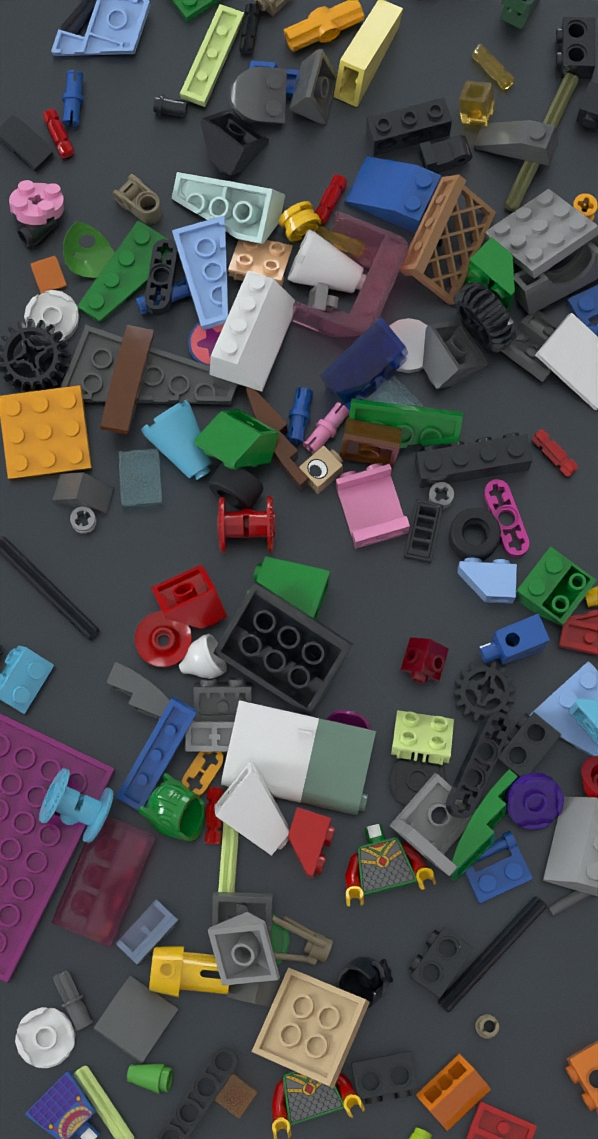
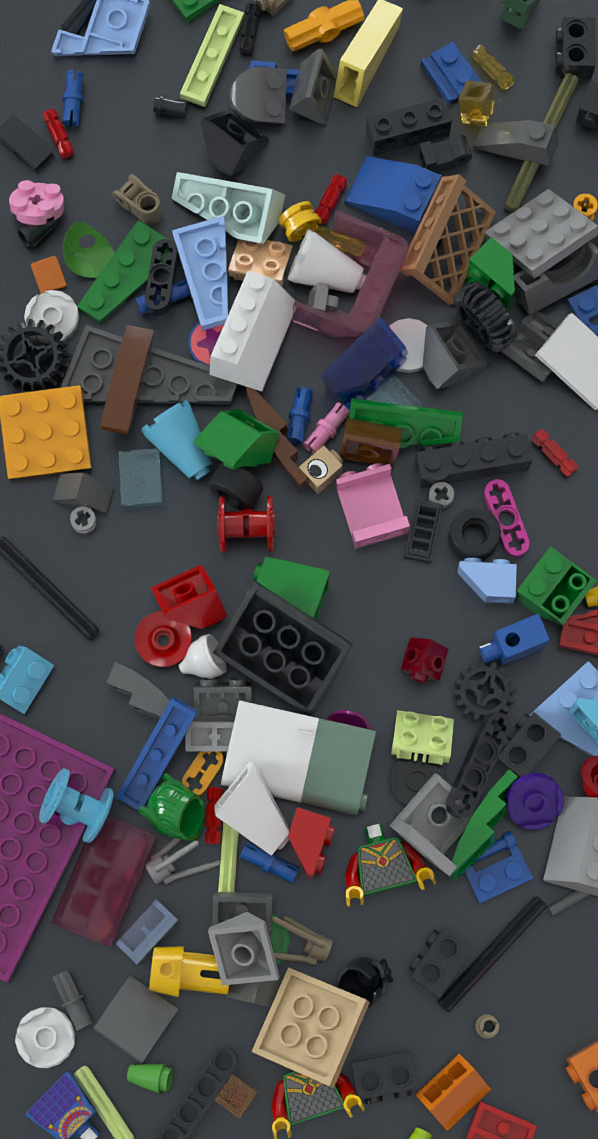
none -> light grey plant [145,838,221,885]
none -> blue pin [239,841,300,884]
none -> blue plate [420,42,482,105]

